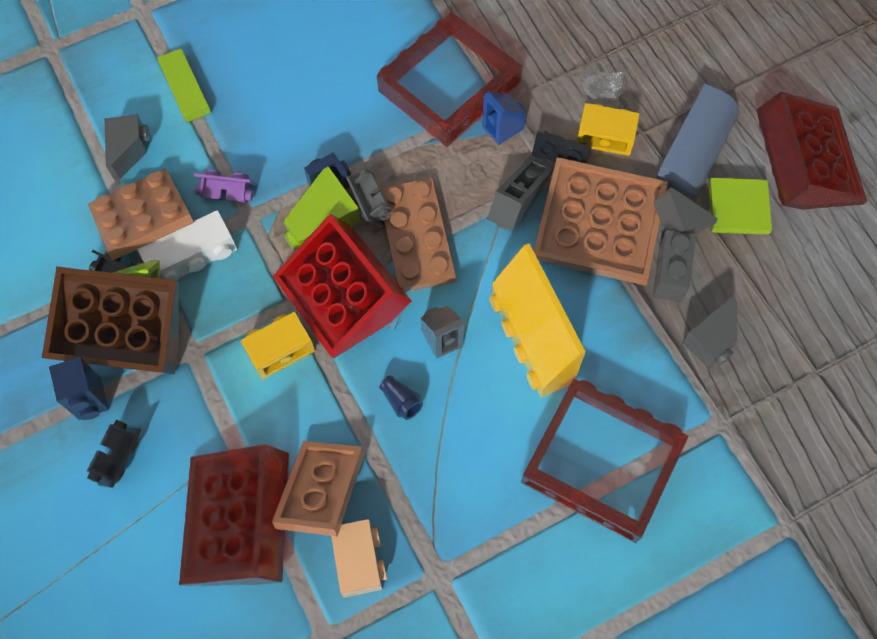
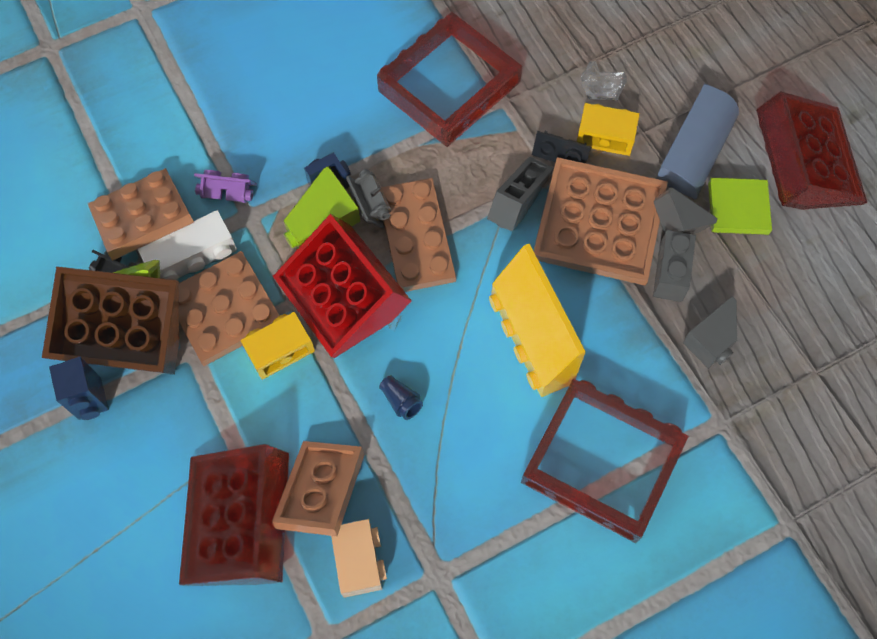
black hinge [87,420,141,488] -> none
dark grey slope [104,114,150,180] -> none
lime tile [157,48,211,123] -> none
dark grey slope [420,305,464,359] -> none
blue slope [482,92,526,145] -> none
none -> nougat plate [179,251,280,366]

